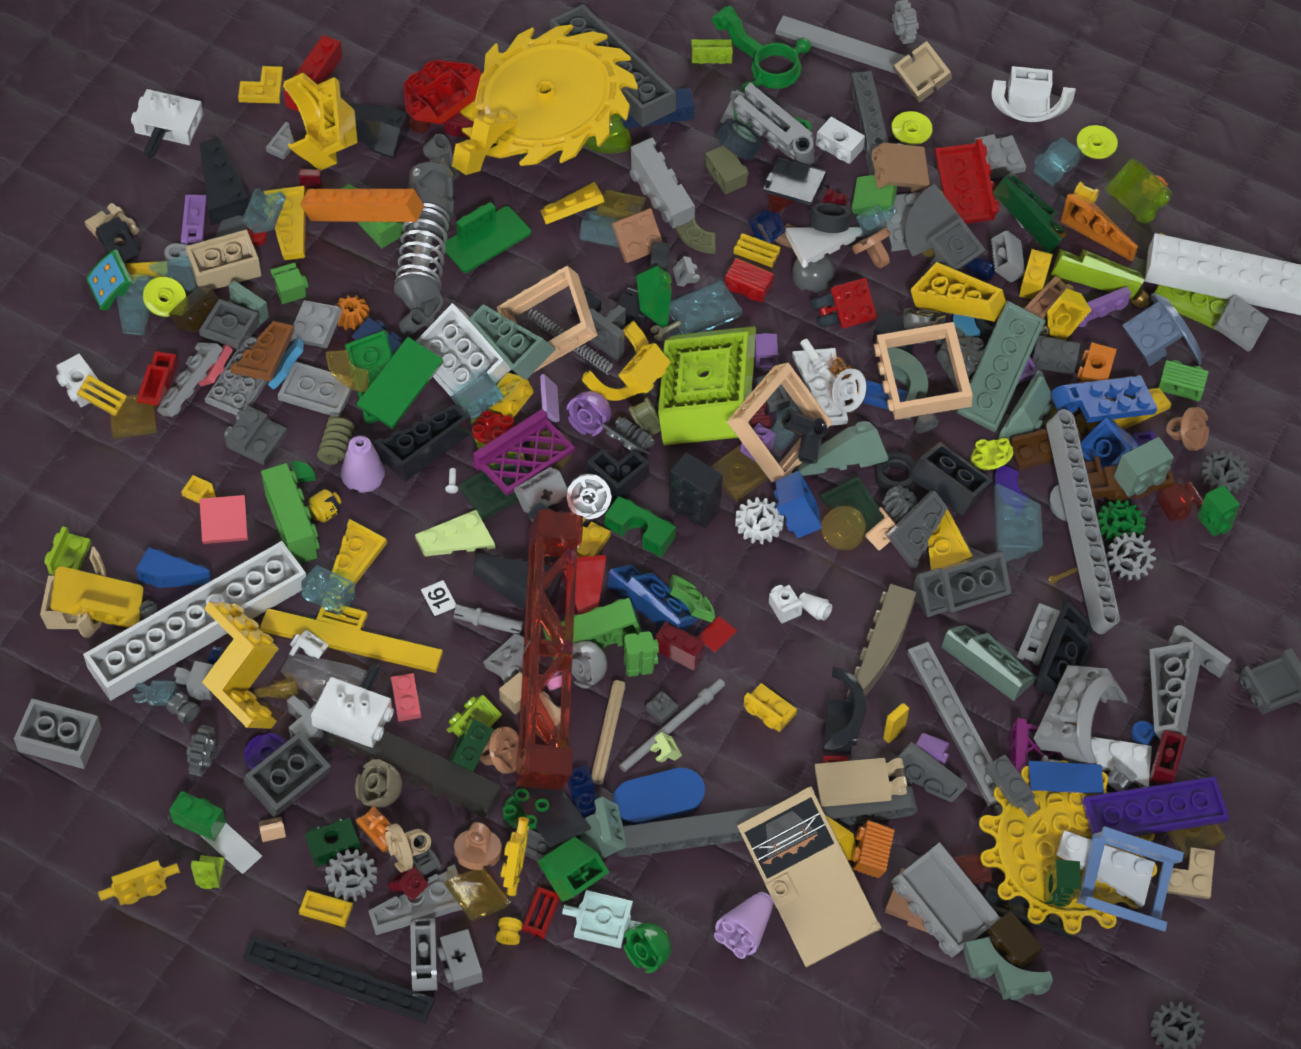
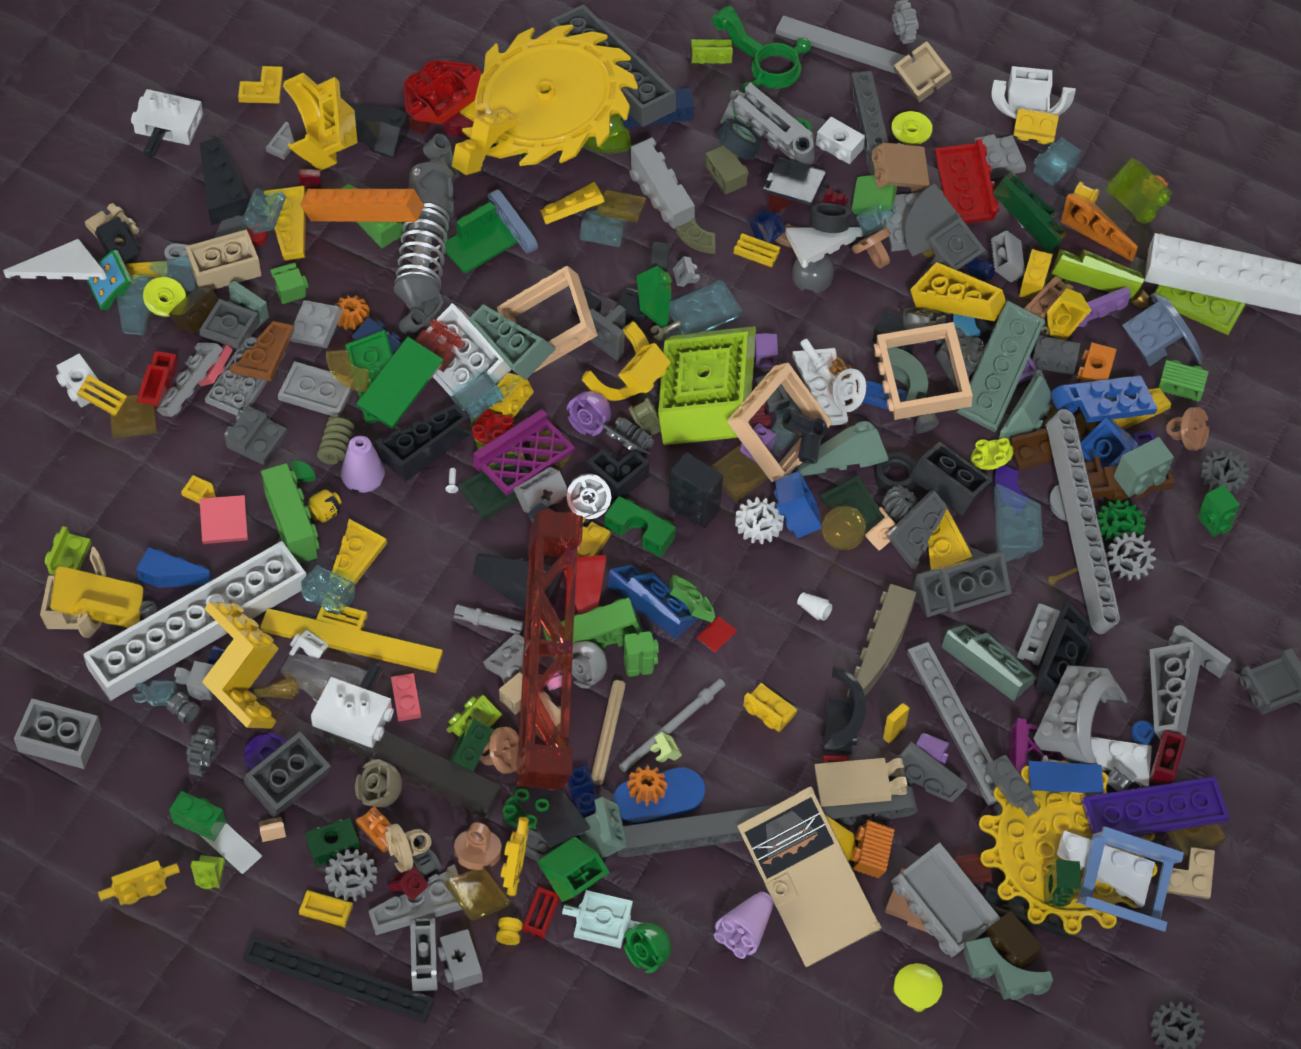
medium lavender plate [181,195,207,245] -> none
dark azure tile [268,337,304,389] -> none
red brick [284,35,342,112] -> none
light grey brick [287,695,324,747] -> none
yellowish green wing [415,510,495,556] -> none
white sticker [421,580,457,616] -> none
light grey piece [527,309,613,375] -> none
lavender slope [540,374,560,422] -> none
nougat plate [611,208,663,263] -> none
dark grey tile [645,691,678,724] -> none
dark red brick [655,622,705,671] -> none
red brick [725,258,774,302] -> none
white brick [769,585,803,624] -> none
red plate [810,278,877,328] -> none
neon yellow dish [1076,125,1118,159] -> none
clear red brick [1157,481,1204,522] -> none
light grey plate [1214,294,1269,352] -> none
none -> white tile [3,239,107,280]
none -> clear red plate [415,319,465,373]
none -> sand blue beam [488,189,538,254]
none -> orange gear [627,764,667,806]
none -> neon yellow dish [893,963,943,1012]
none -> yellow bracket [1013,107,1059,144]

